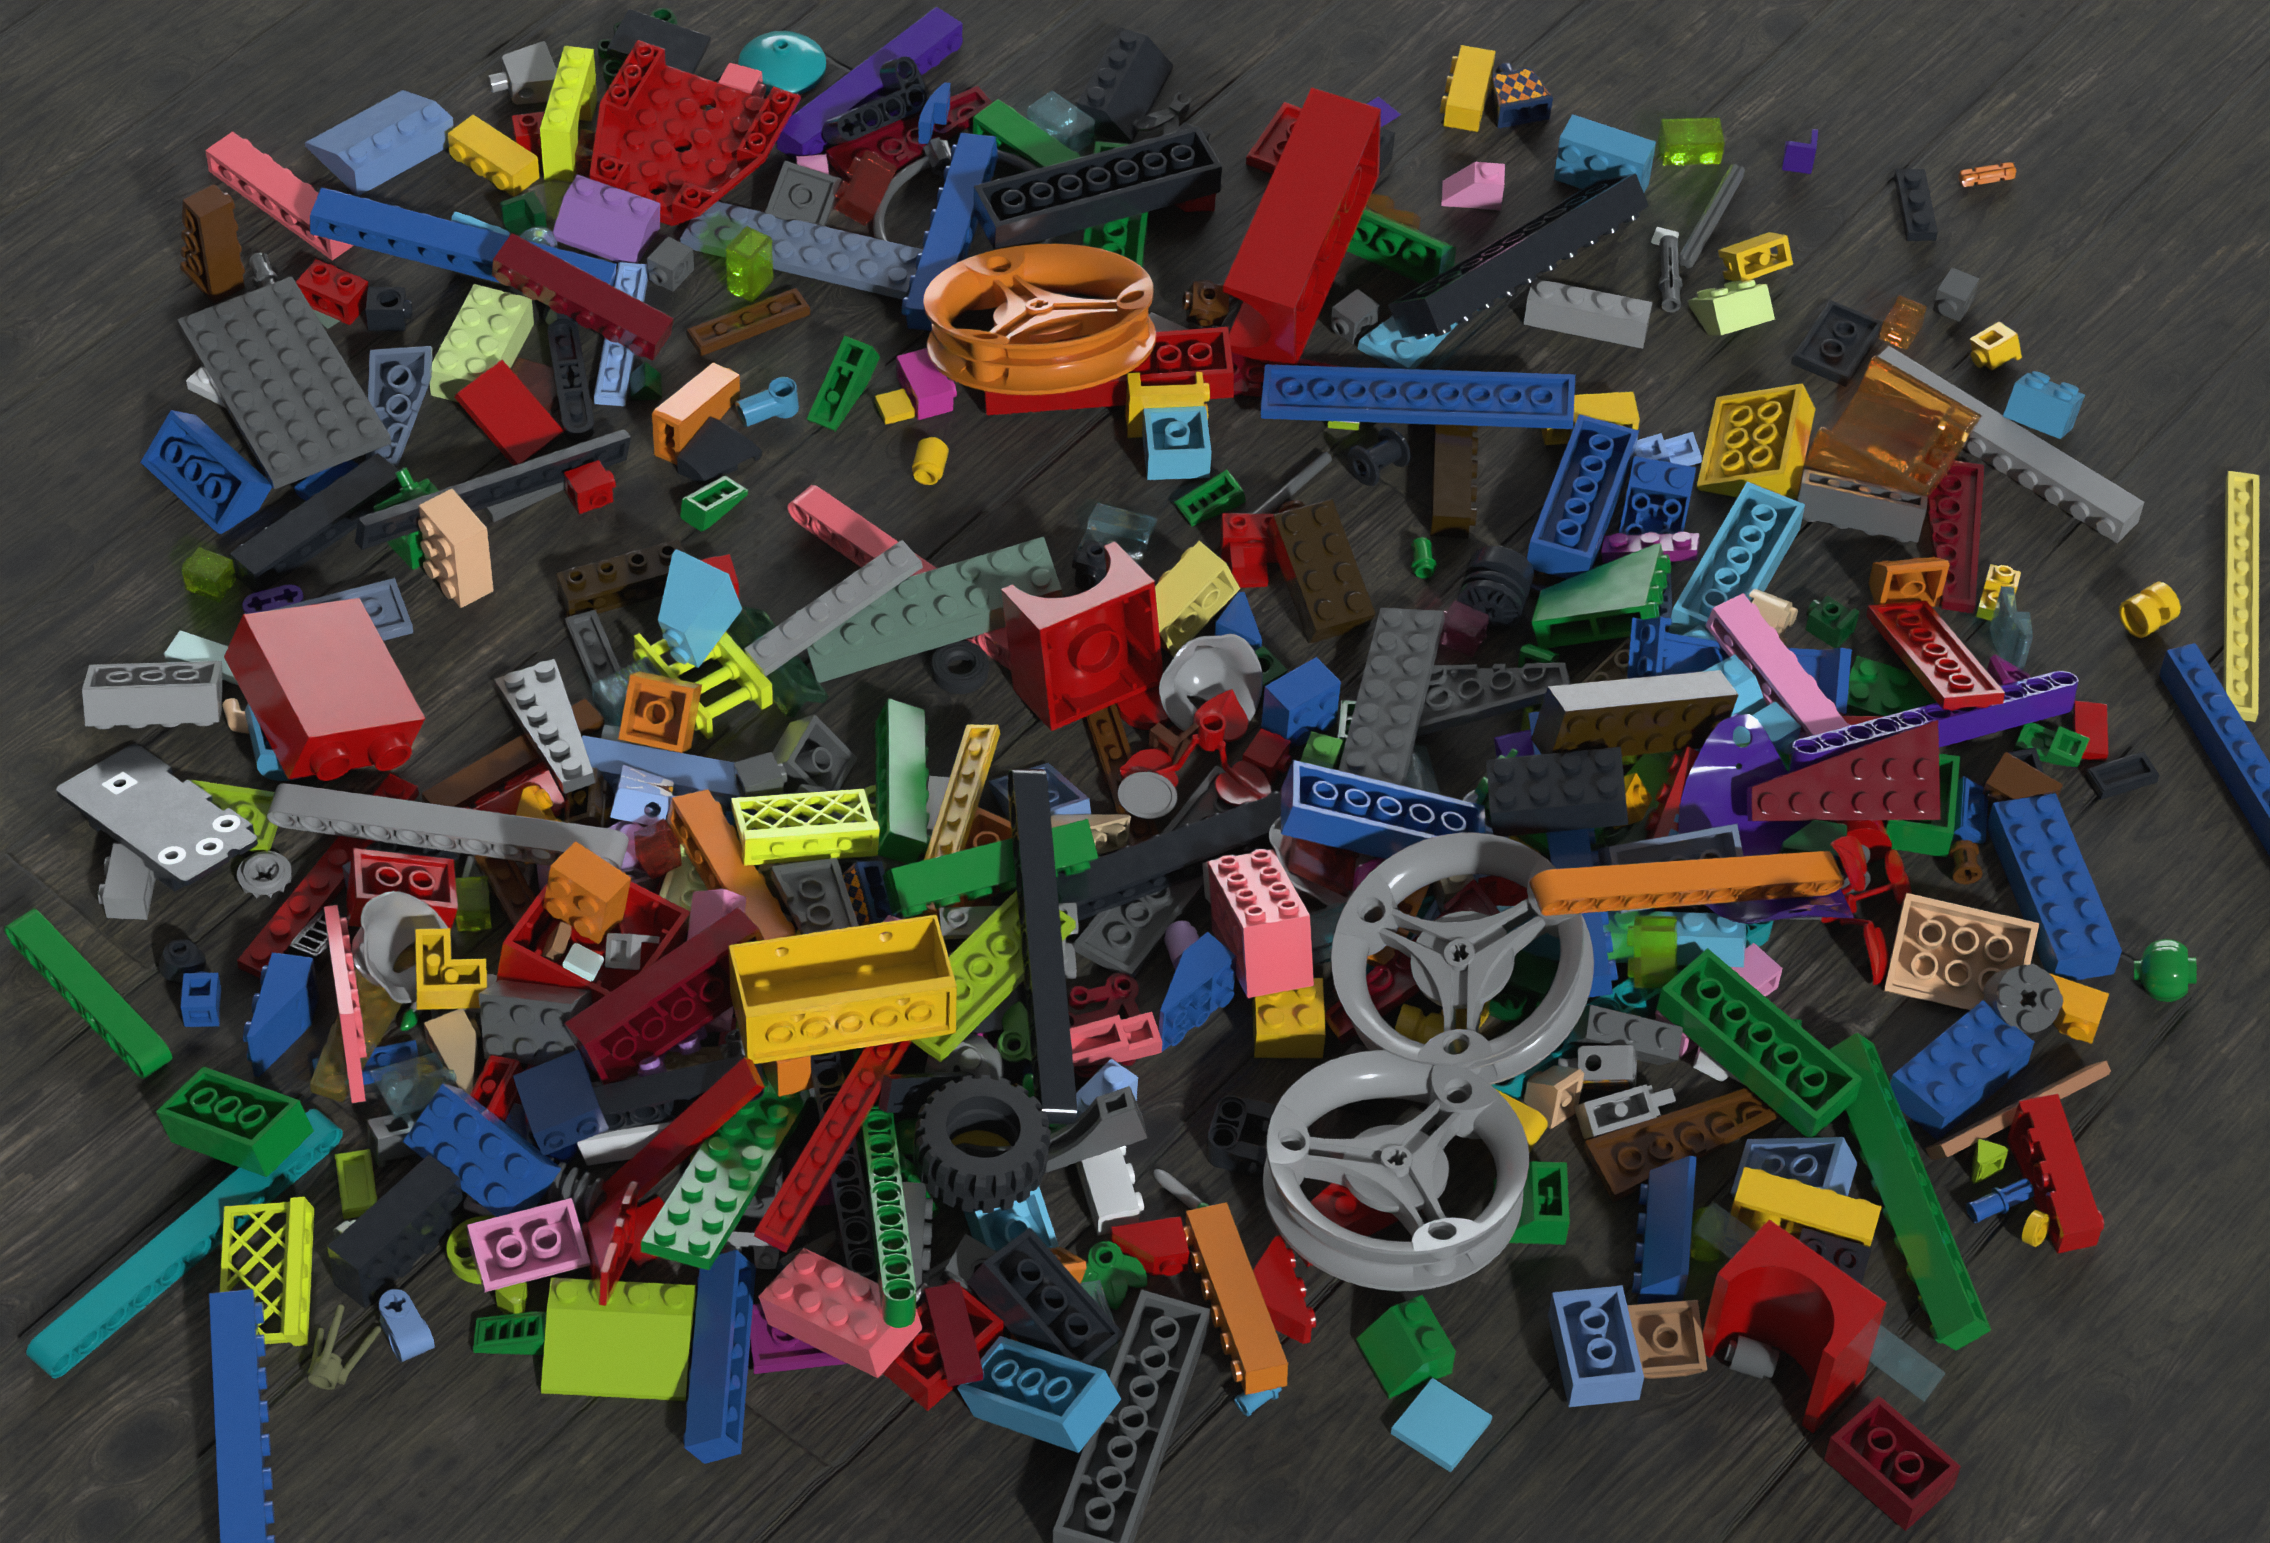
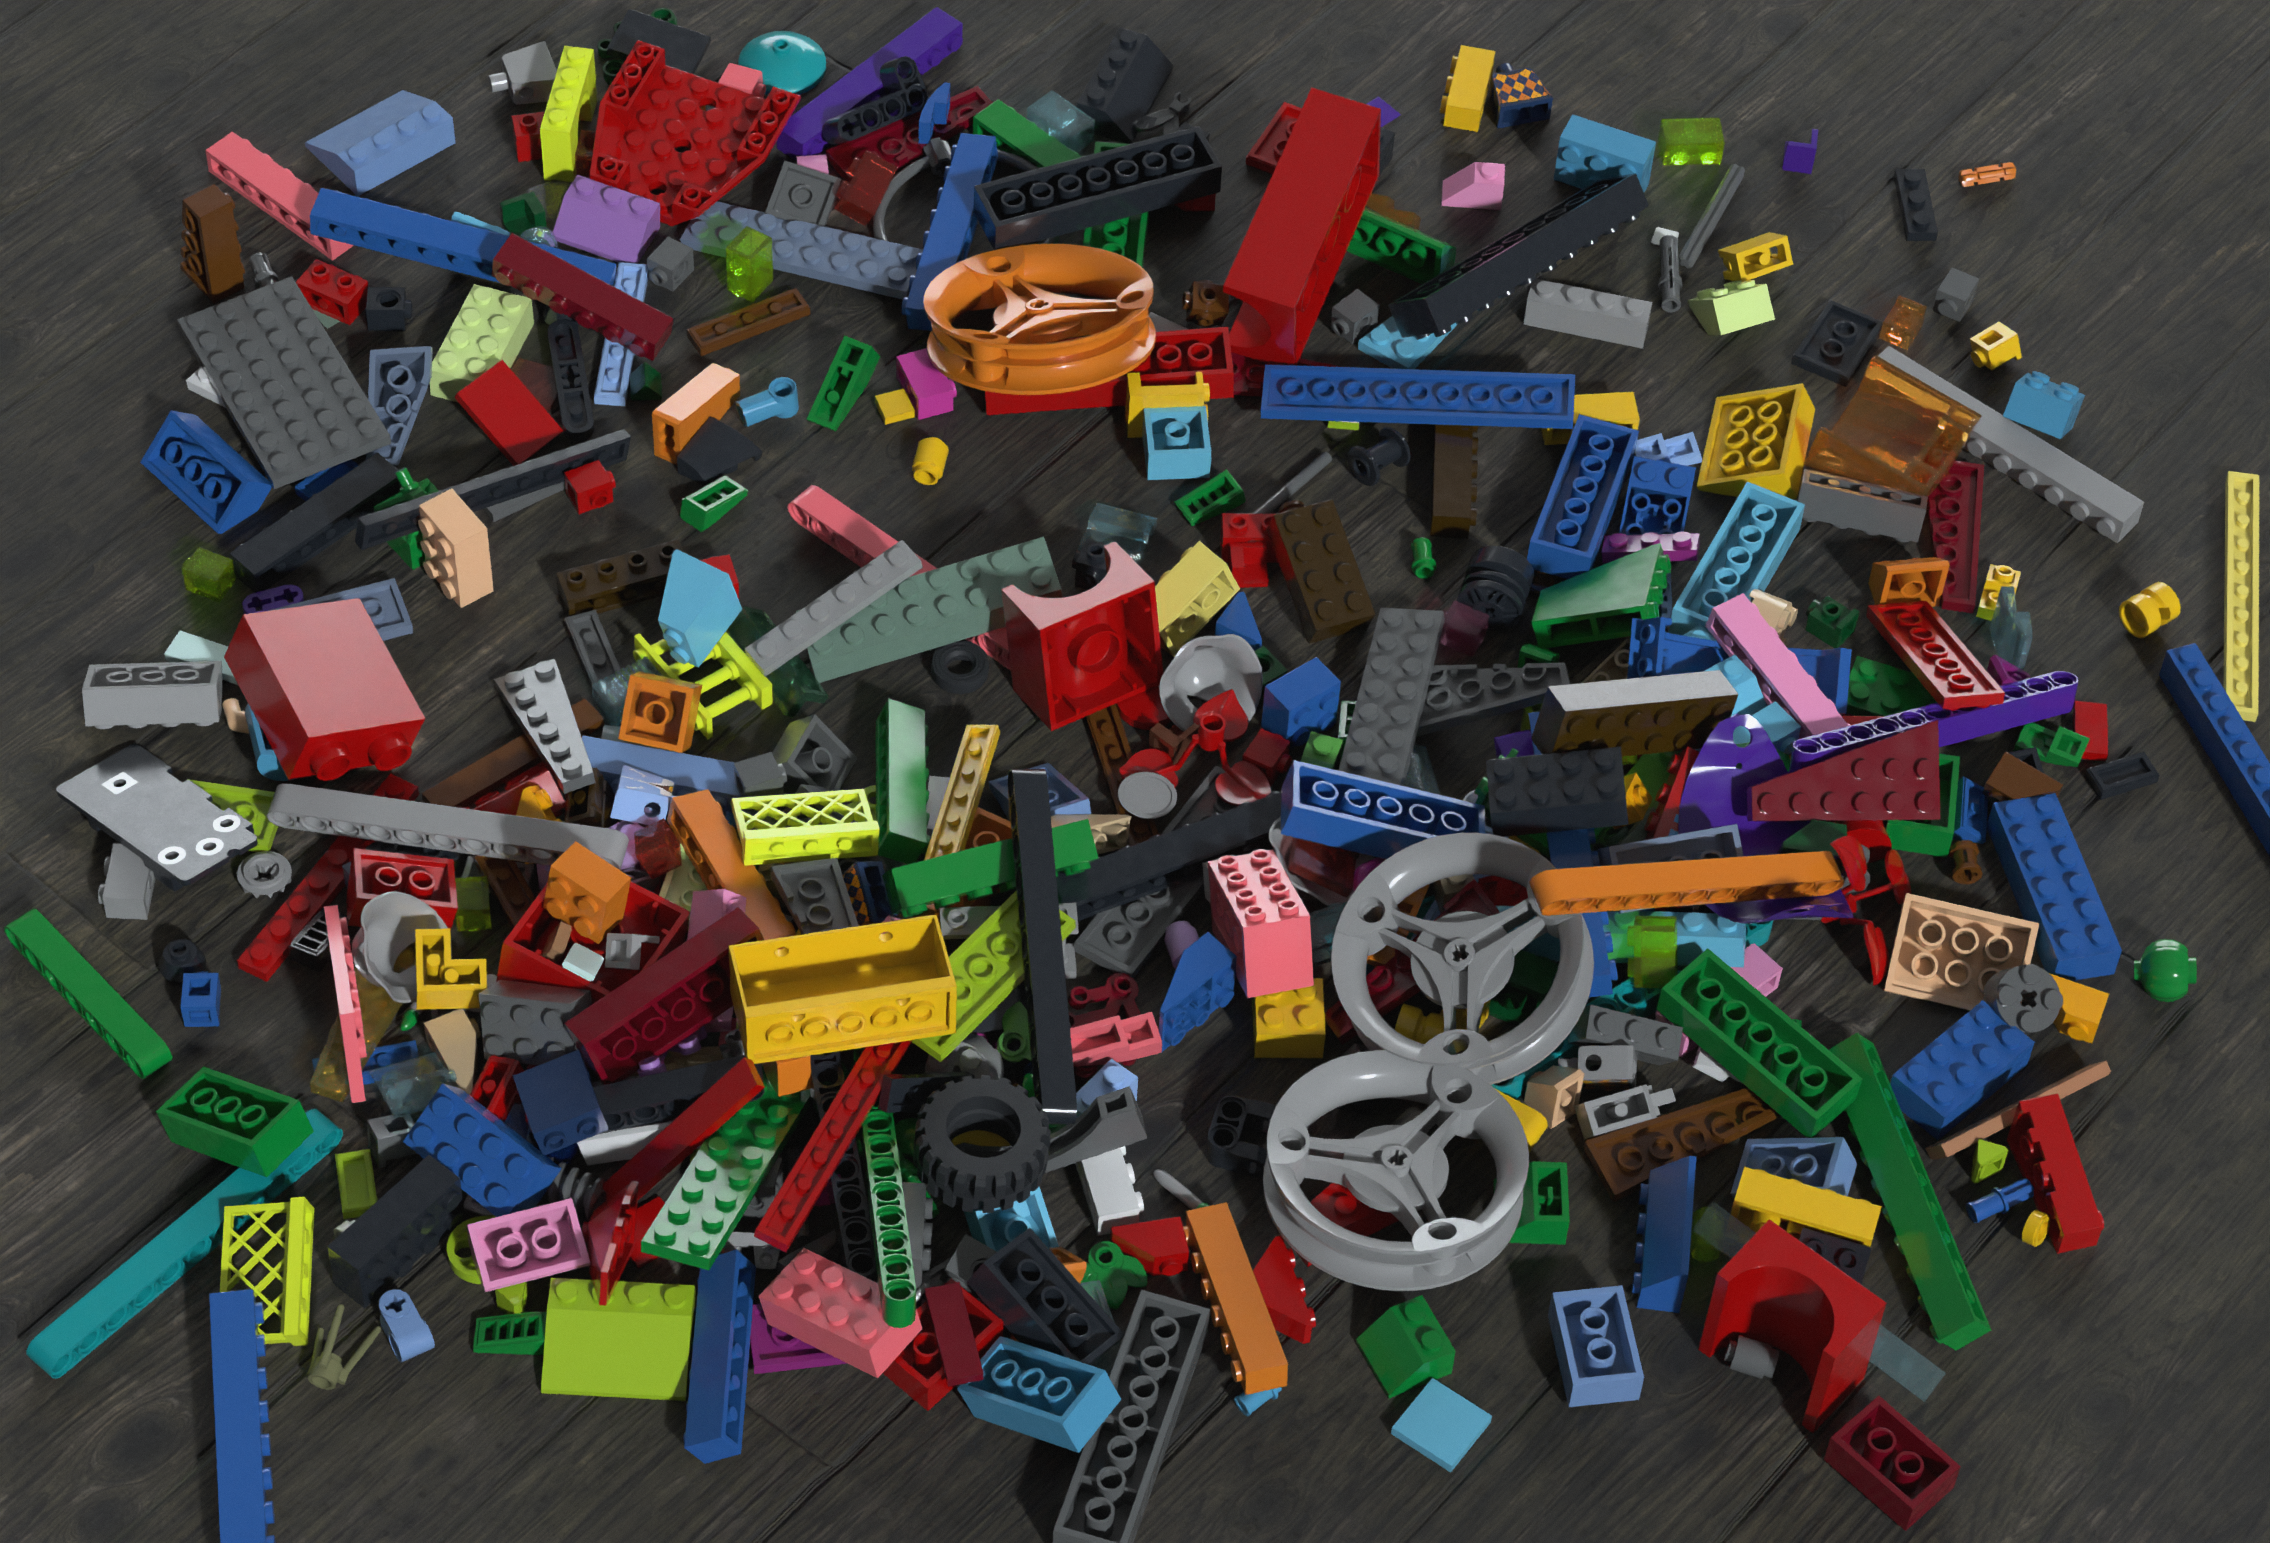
blue slope [243,952,319,1077] -> none
yellow brick [448,115,540,197] -> none
medium nougat slope [1627,1300,1707,1379] -> none

